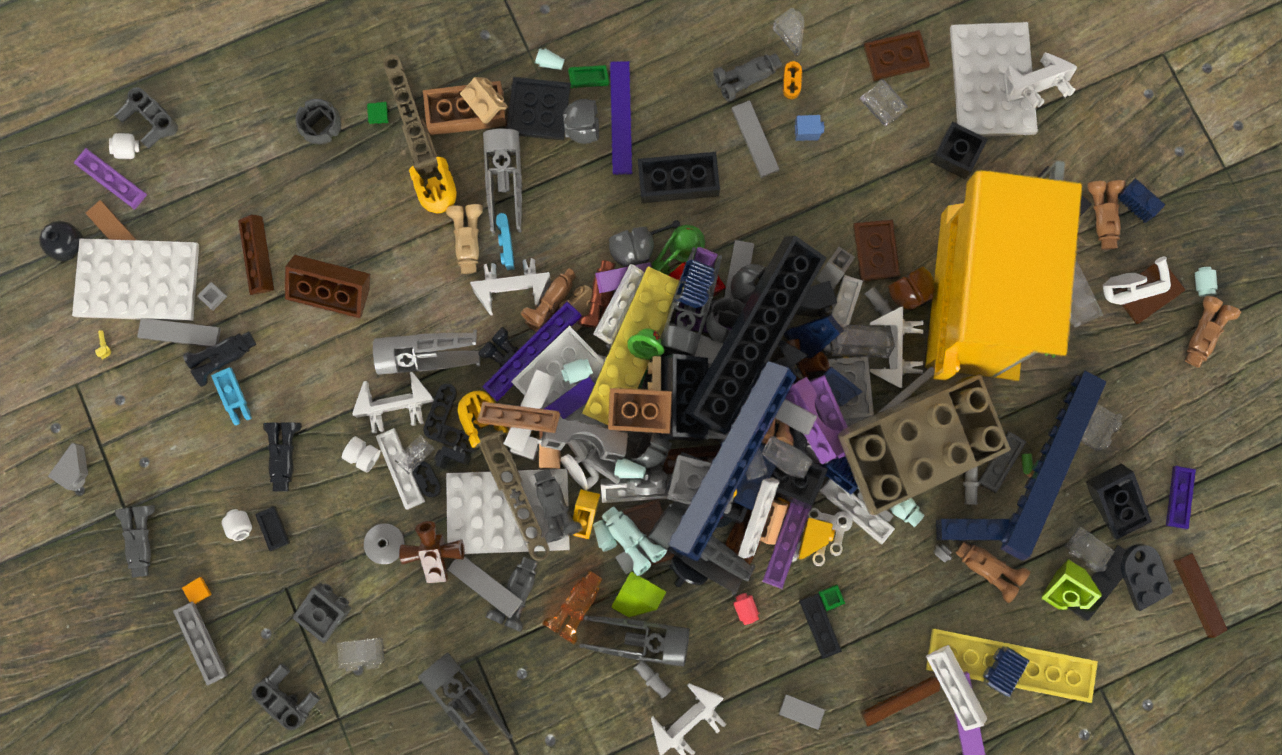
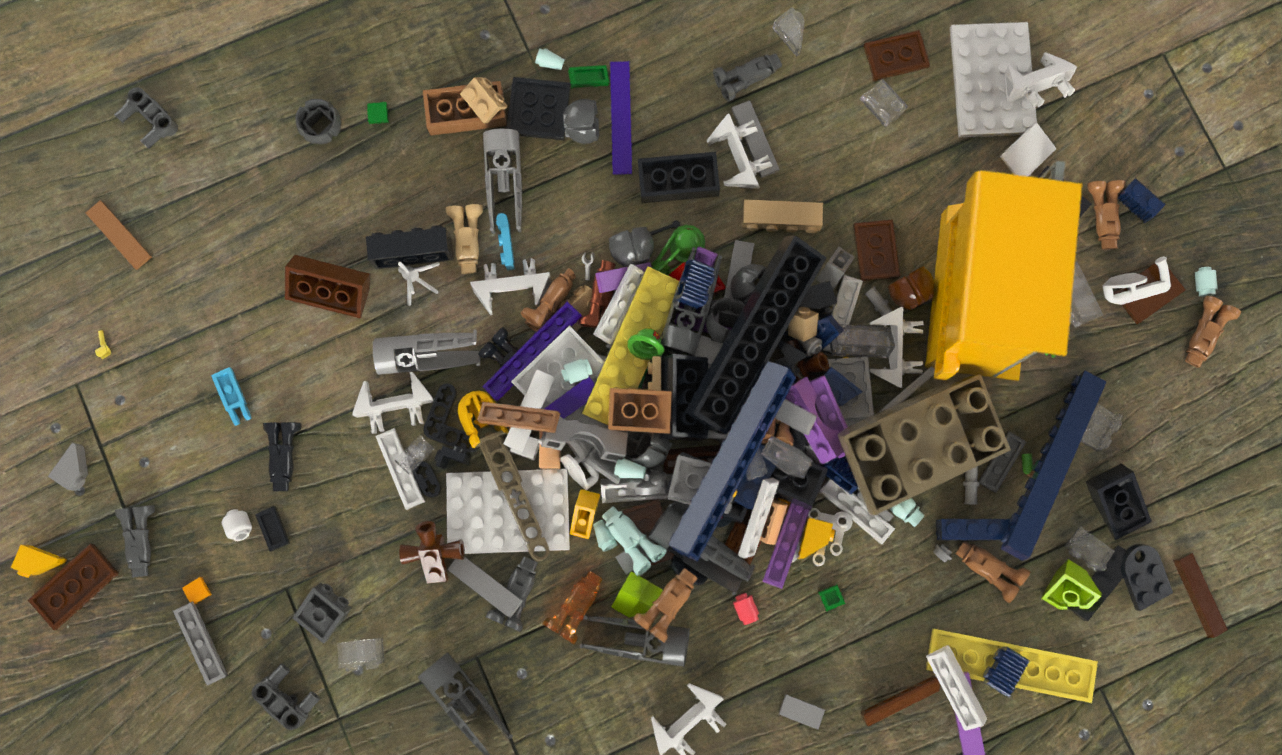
black cylinder [39,221,83,261] -> none
white plate [72,239,199,321] -> none
medium lavender tile [73,148,147,210] -> none
white head [109,133,140,159] -> none
light grey tile [137,318,221,347] -> none
black piece [183,331,257,387] -> none
light grey plate [197,282,227,311] -> none
reddish brown slope [238,214,274,295] -> none
white wheel [342,436,380,473] -> none
light grey dish [364,524,405,564] -> none
dark tan piece [383,54,457,214] -> none
dark grey piece [534,469,583,543] -> none
light grey pin [633,660,671,699] -> none
light orange beam [783,61,802,99] -> none
medium blue brick [795,115,824,141] -> none
black tile [799,593,842,659] -> none
black brick [931,121,988,179] -> none
dark purple tile [1166,466,1196,529] -> none
none -> yellow slope [11,545,67,578]
none -> reddish brown tile [28,543,119,630]
none -> black brick [366,225,454,269]
none -> white plant [398,262,440,306]
none -> white hand [582,252,595,280]
none -> medium nougat piece [633,568,697,643]
none -> white hose [707,114,772,189]
none -> tan brick [742,200,823,233]
none -> tan brick [788,307,818,342]
none -> light grey cone [797,337,822,356]
none -> white piece [1000,122,1056,177]

